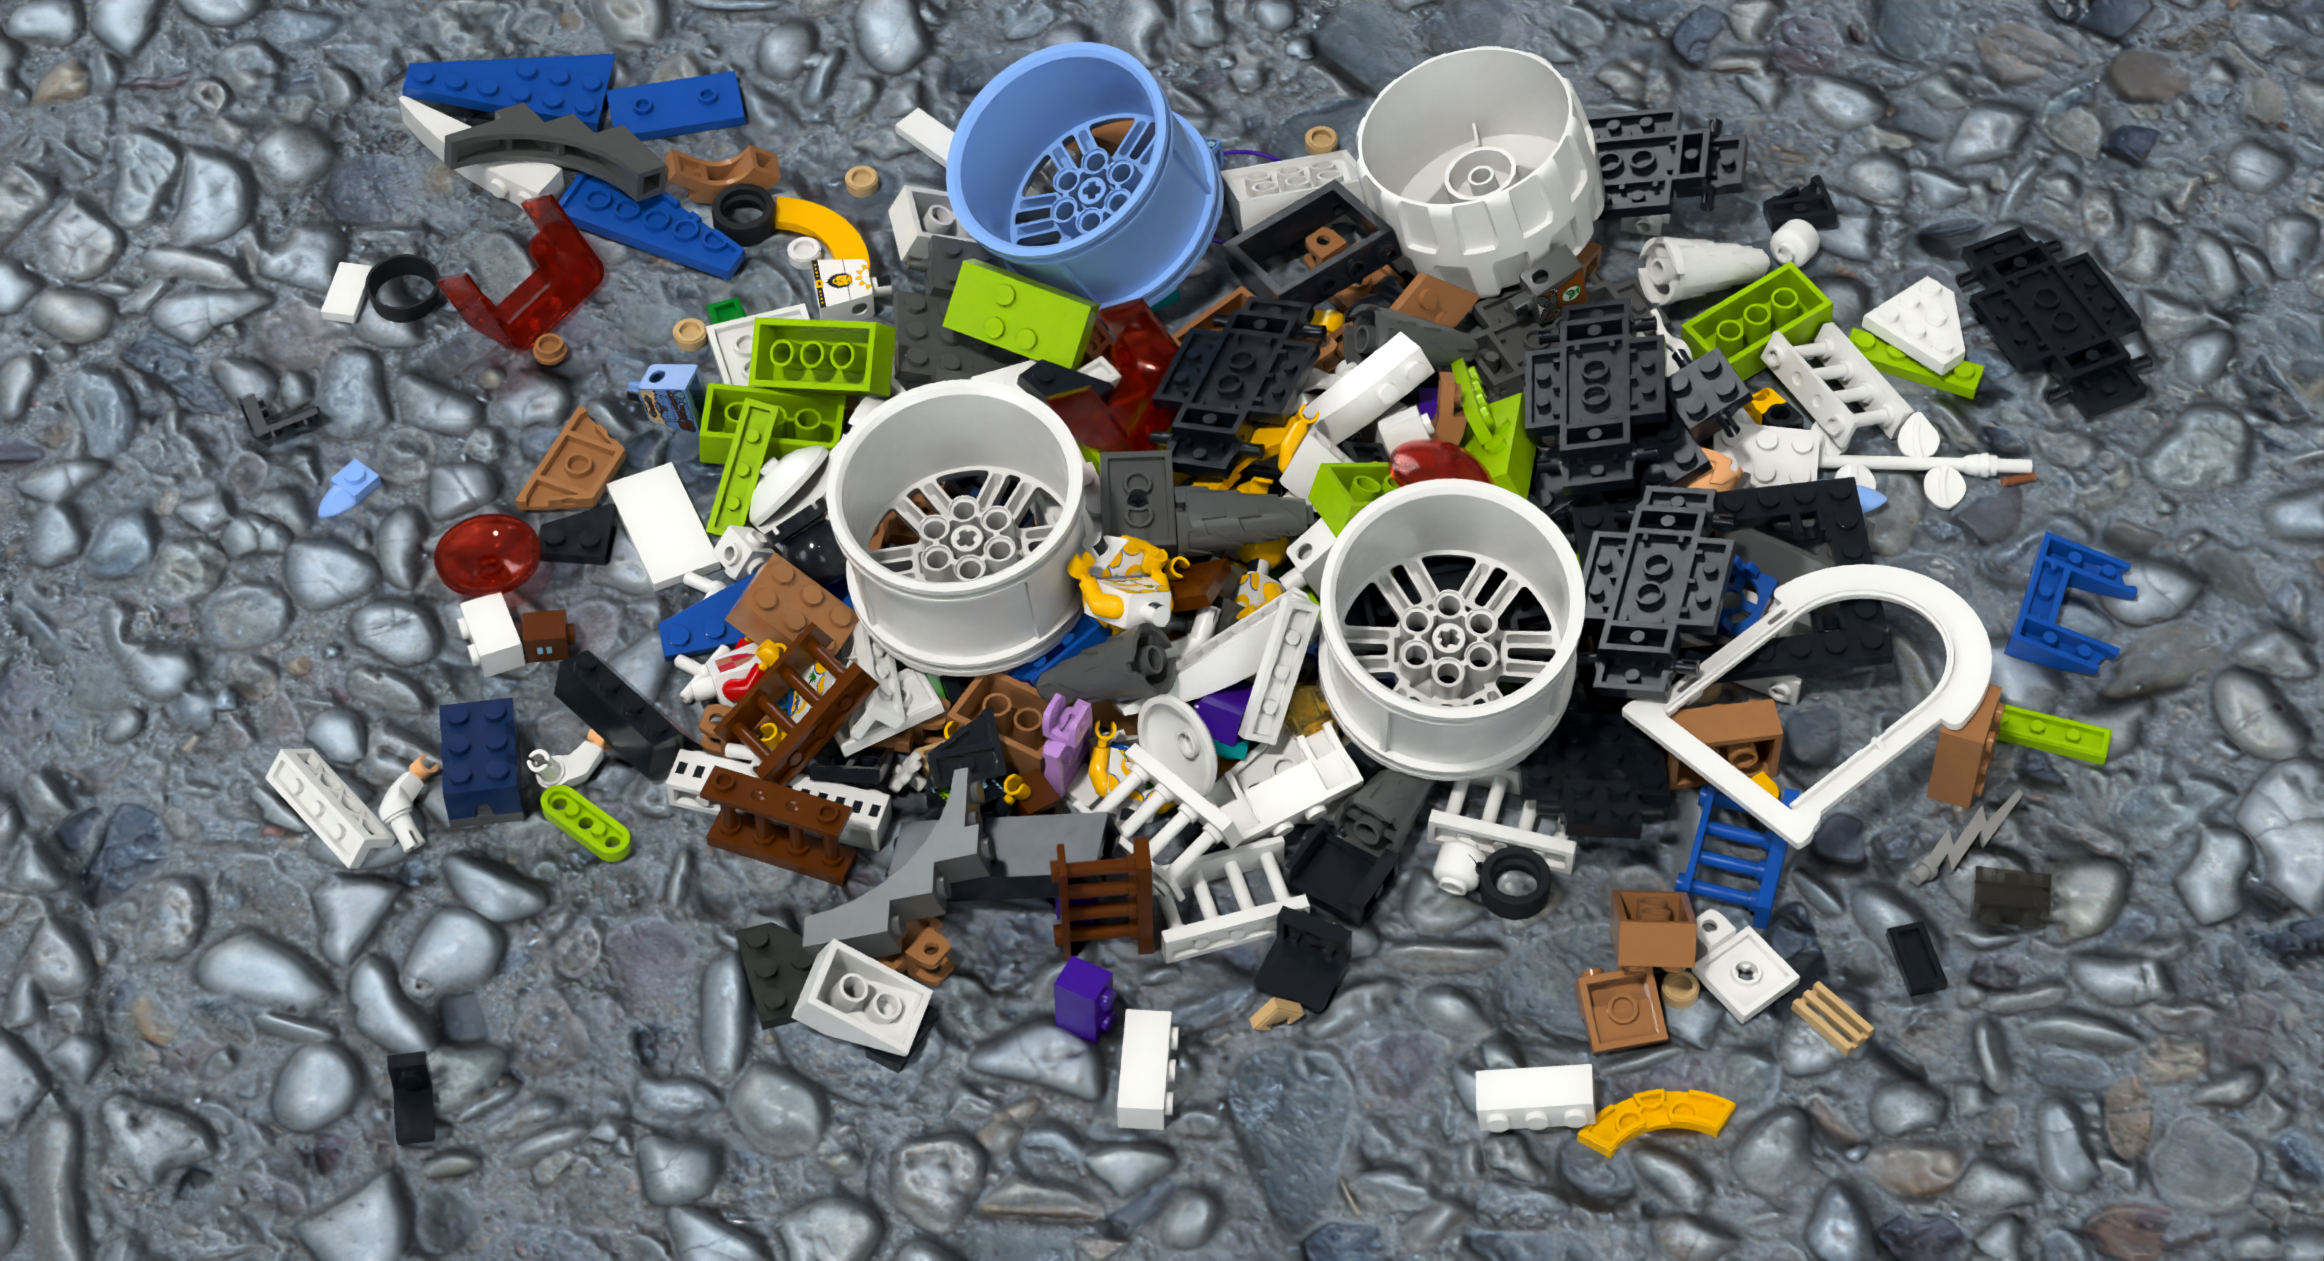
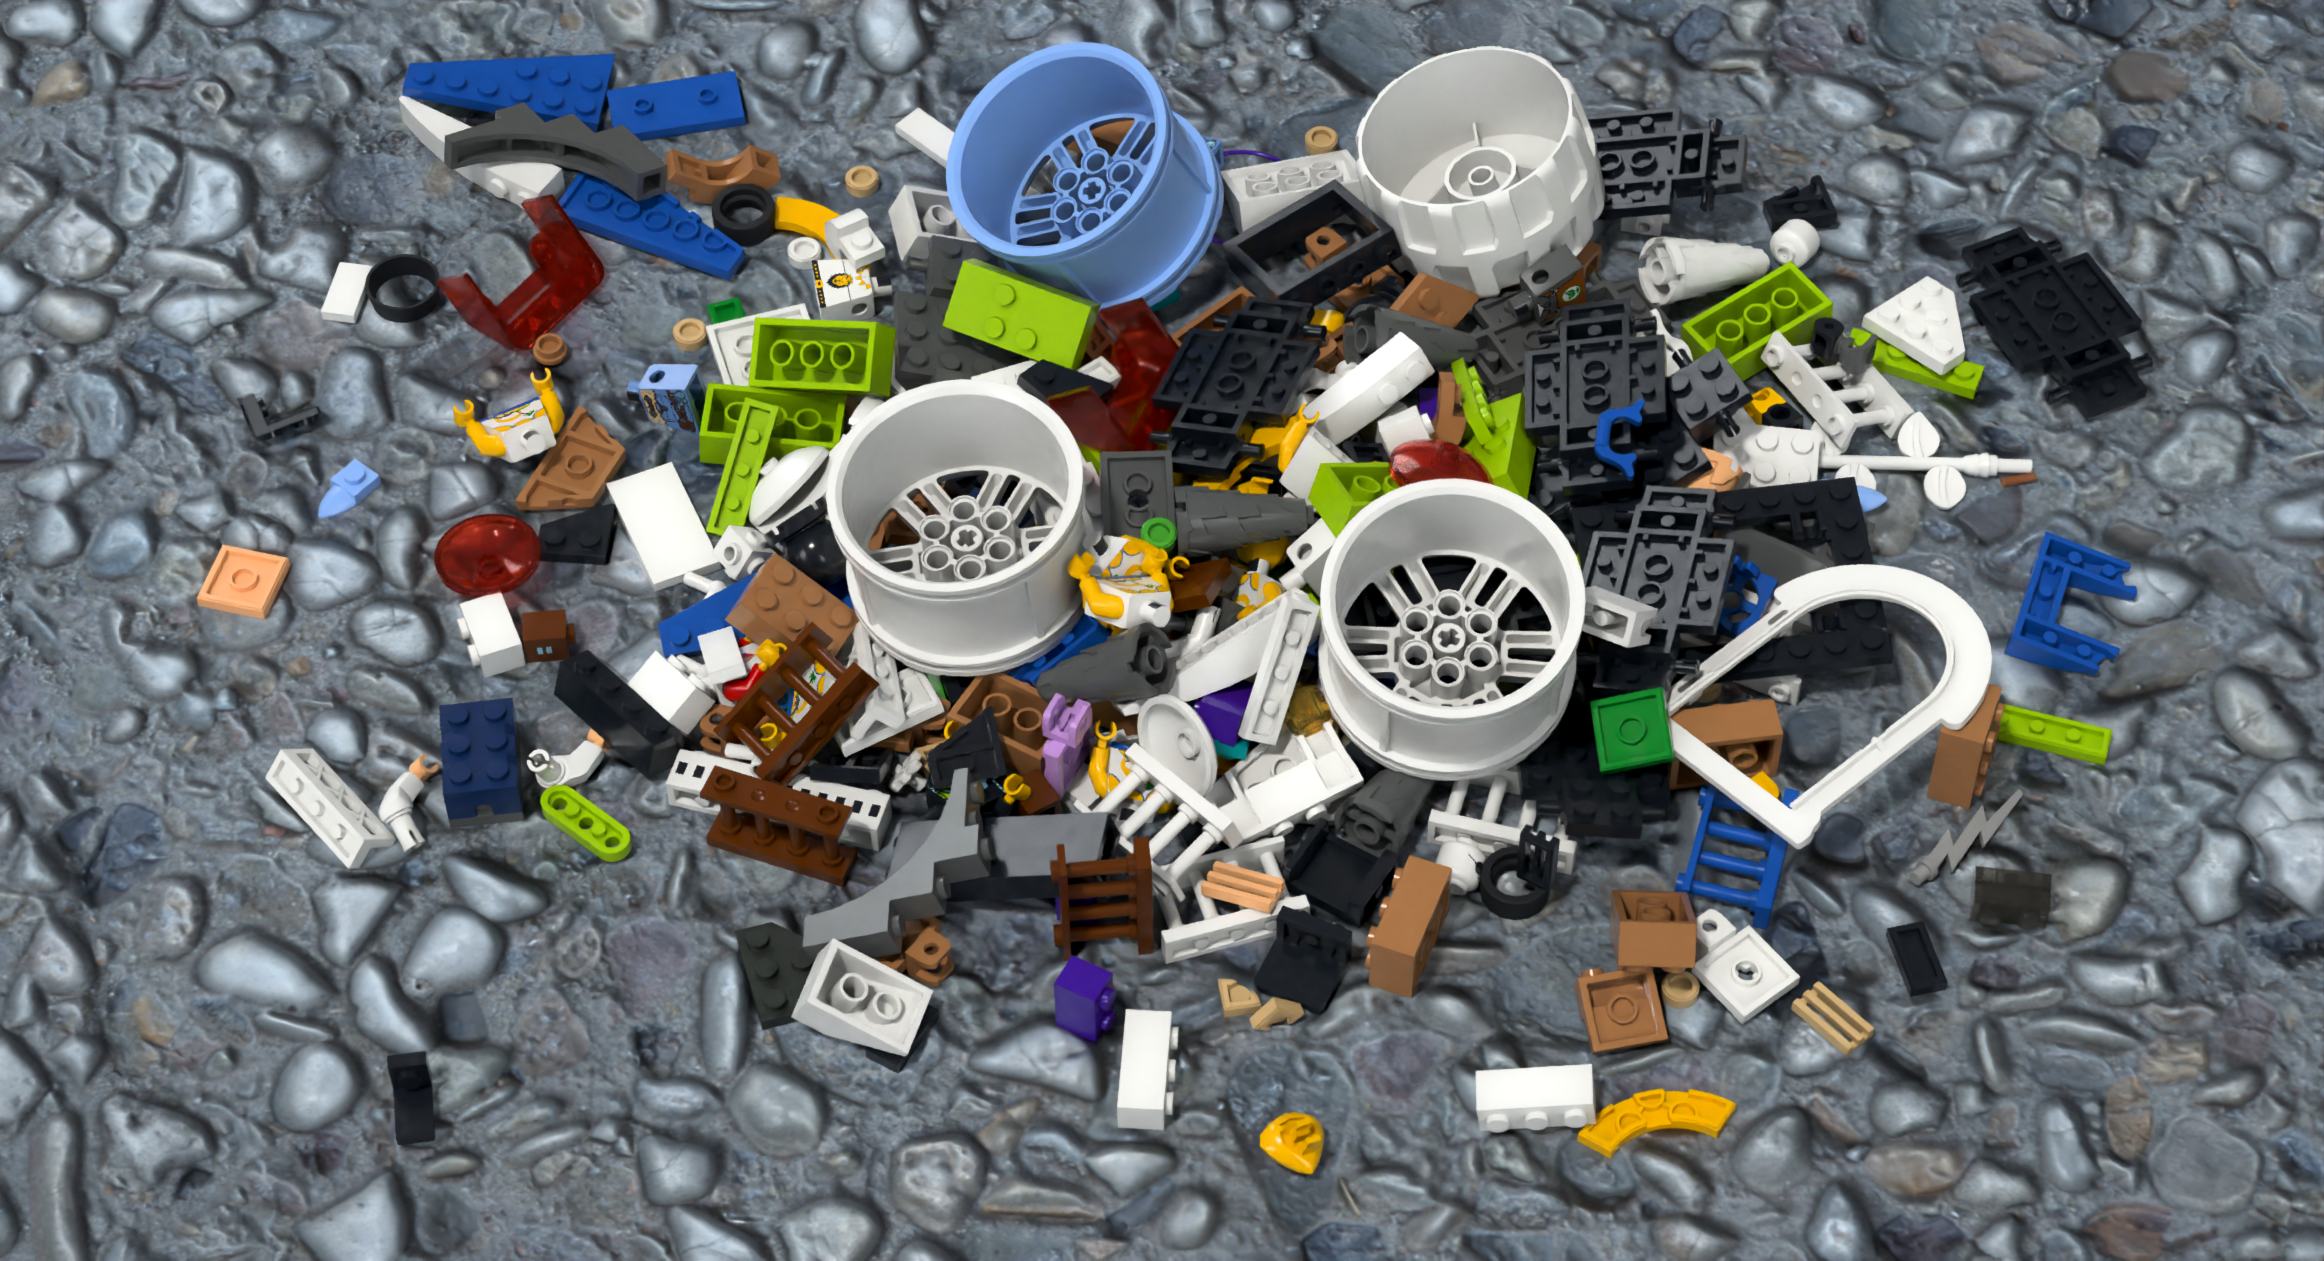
none -> light nougat tile [197,545,291,620]
none -> torso [453,368,565,463]
none -> white brick [628,650,716,735]
none -> white tile [697,626,747,686]
none -> white brick [825,208,885,270]
none -> bright green tile [1141,517,1177,553]
none -> light nougat tile [1201,861,1285,914]
none -> tan tile [1218,979,1262,1018]
none -> yellow piece [1260,1112,1325,1175]
none -> medium nougat brick [1365,855,1452,999]
none -> black tile [1516,824,1560,892]
none -> white brick [1582,586,1658,648]
none -> green tile [1590,687,1676,775]
none -> blue helmet [1594,399,1645,481]
none -> leg [1809,317,1878,375]

